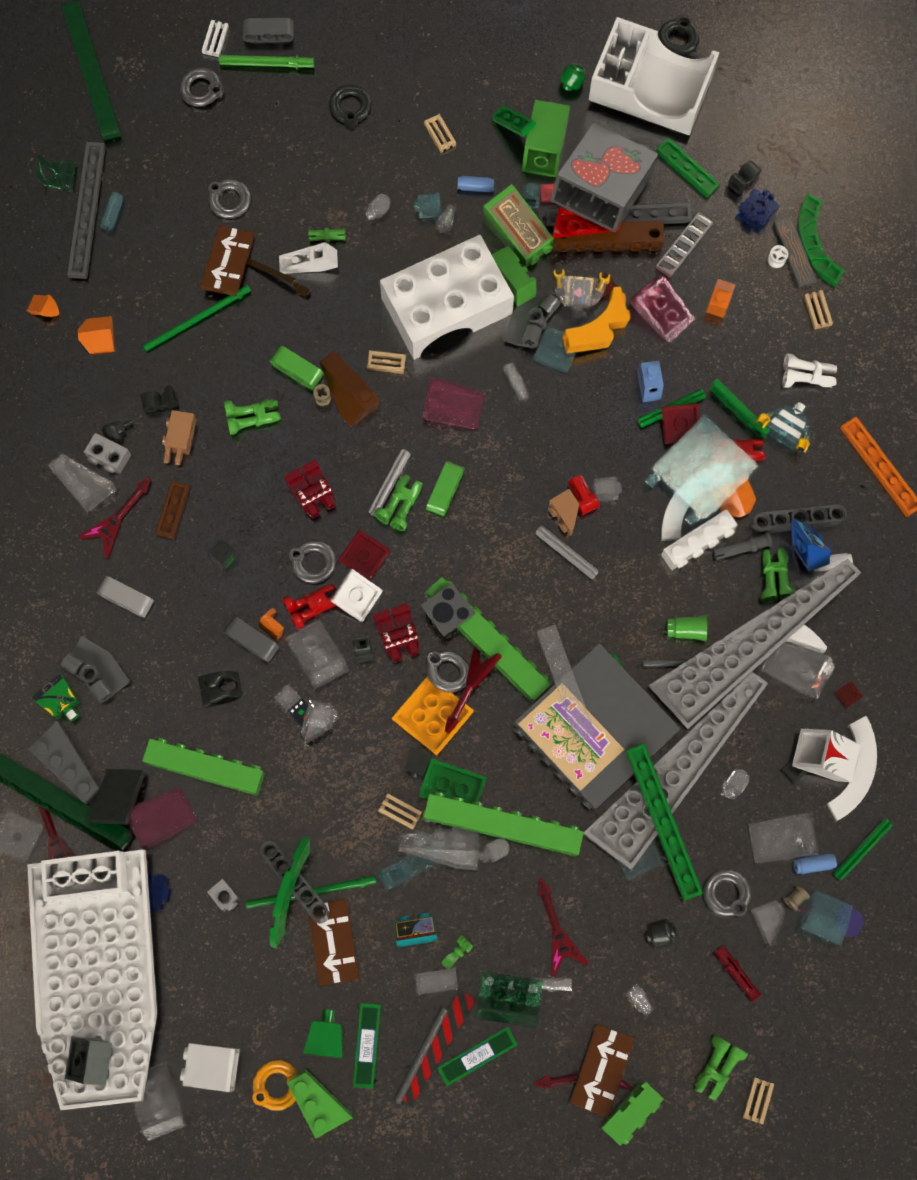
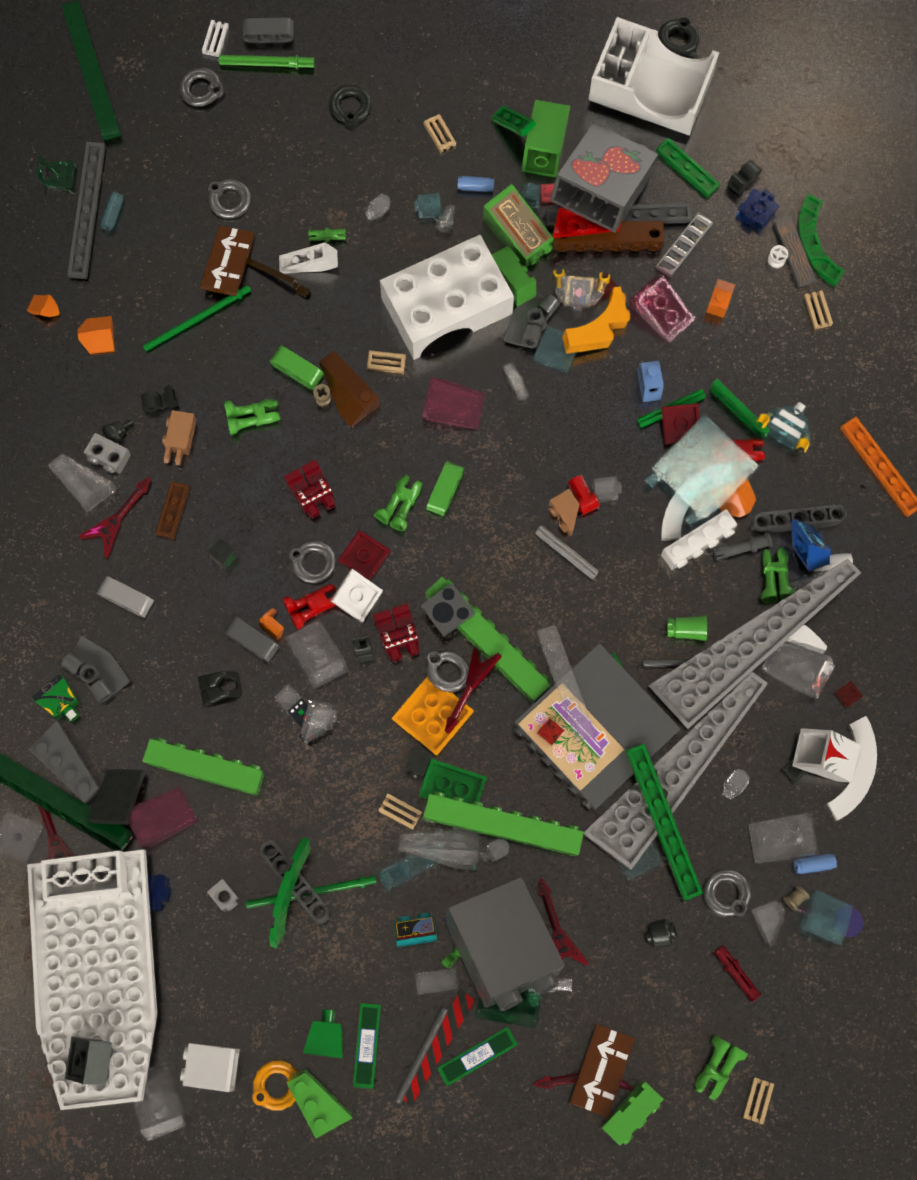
reddish brown tile [308,899,359,986] -> none
light grey axle [368,449,410,516] -> none
green head [560,63,586,92] -> none
clear cone [625,984,654,1016] -> none
white piece [782,353,837,388] -> none
green axle [833,819,892,880] -> none
none -> dark grey brick [444,877,565,1011]
none -> clear red tile [536,718,565,746]

